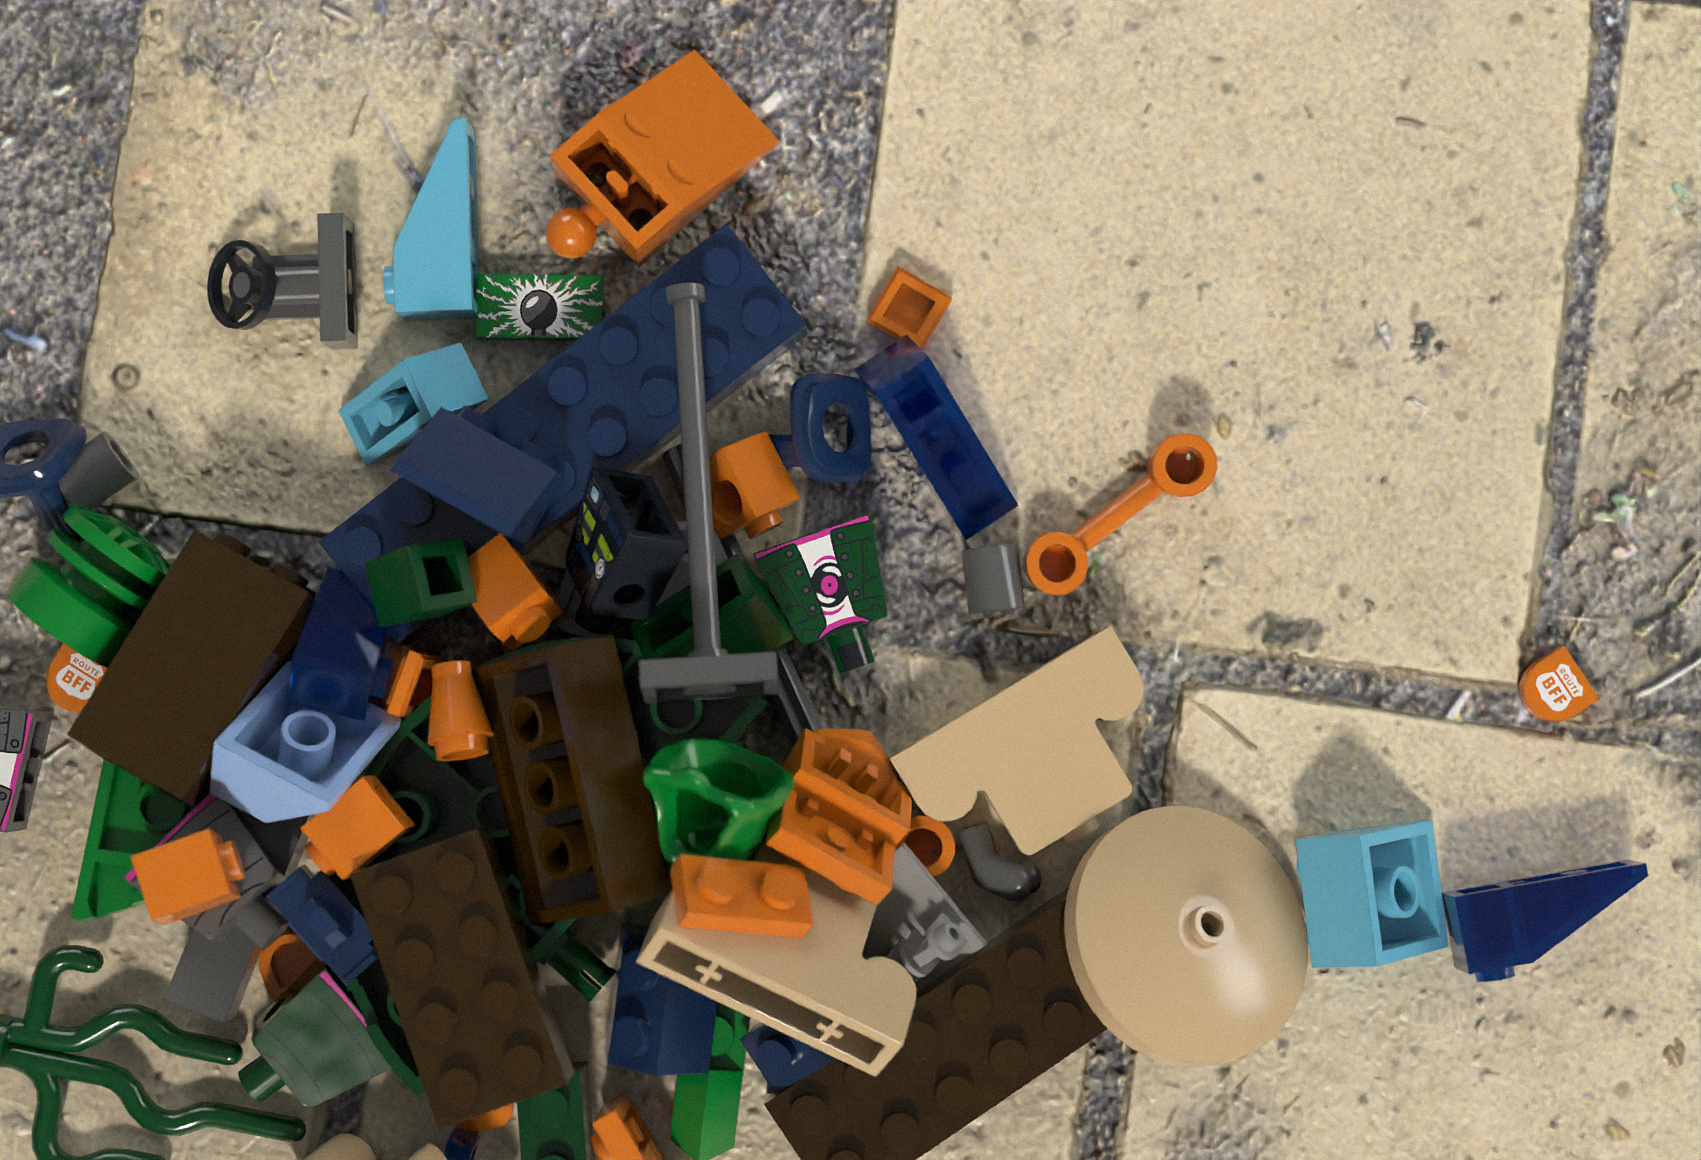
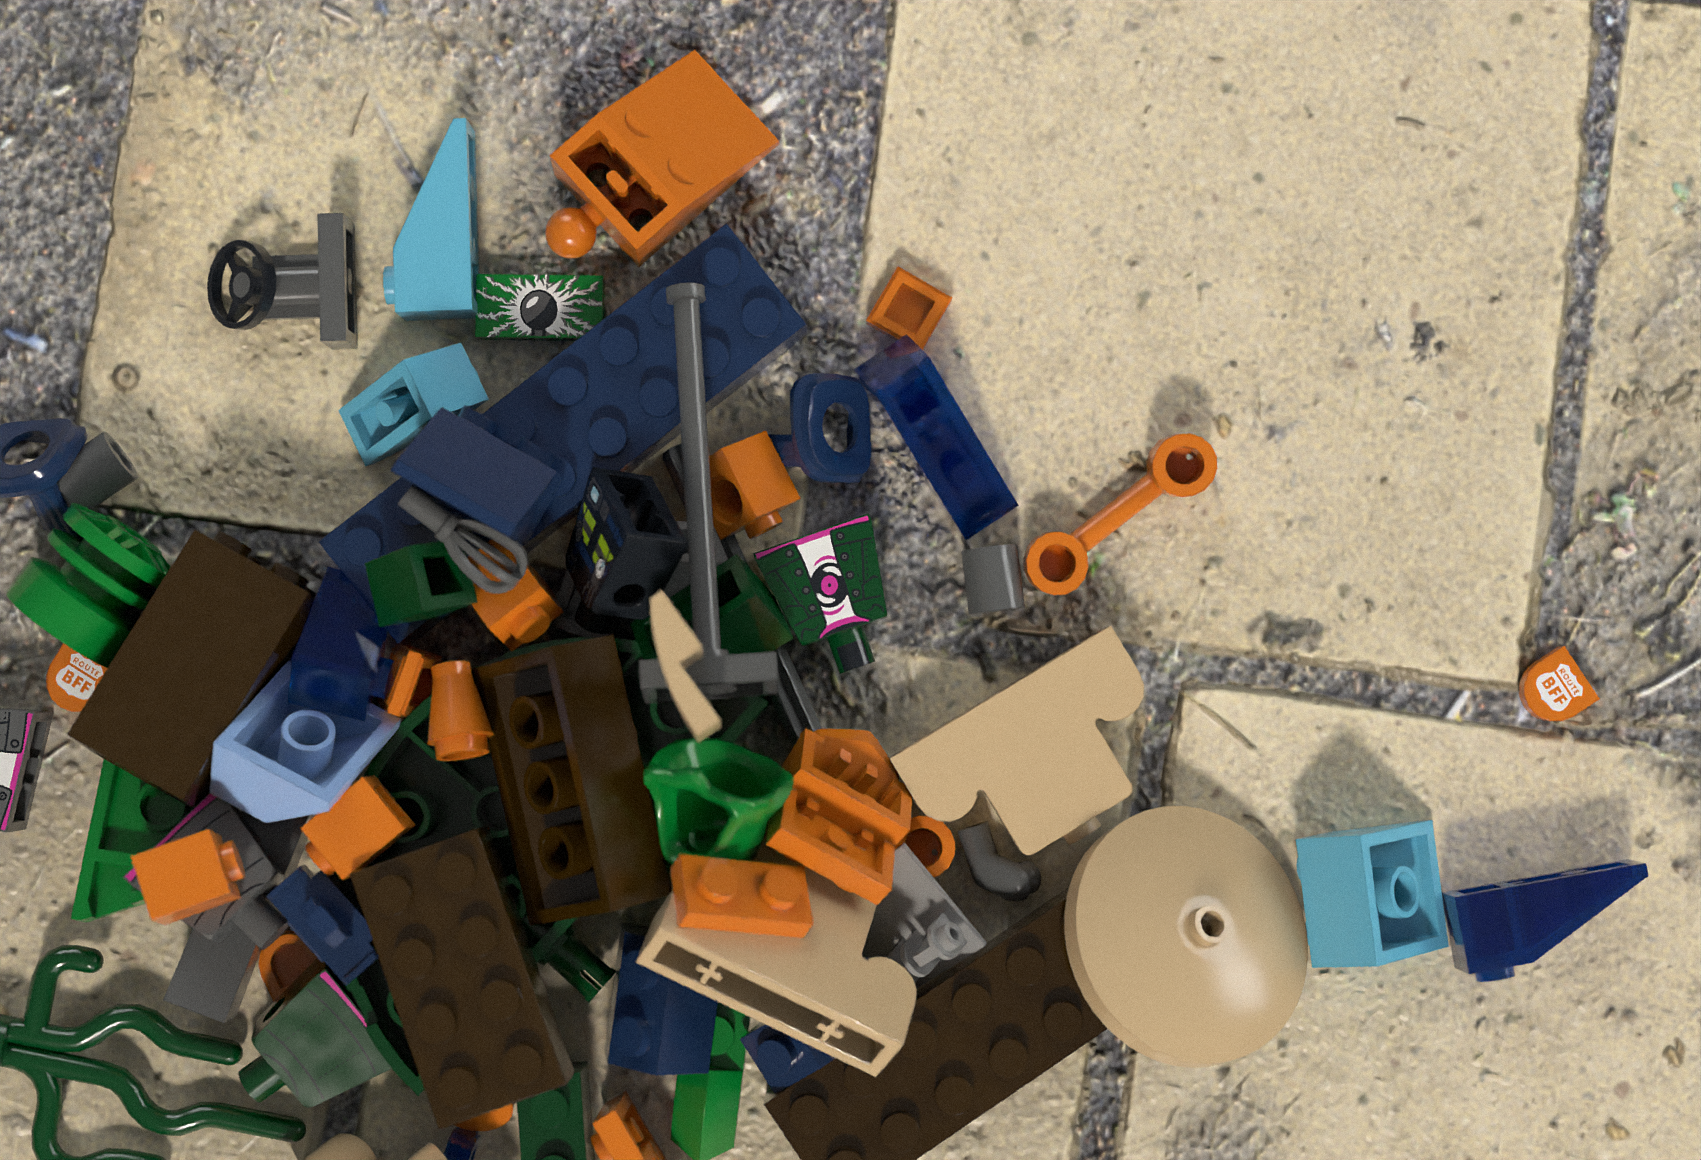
none -> dark grey piece [398,484,528,594]
none -> tan slope [650,590,721,743]

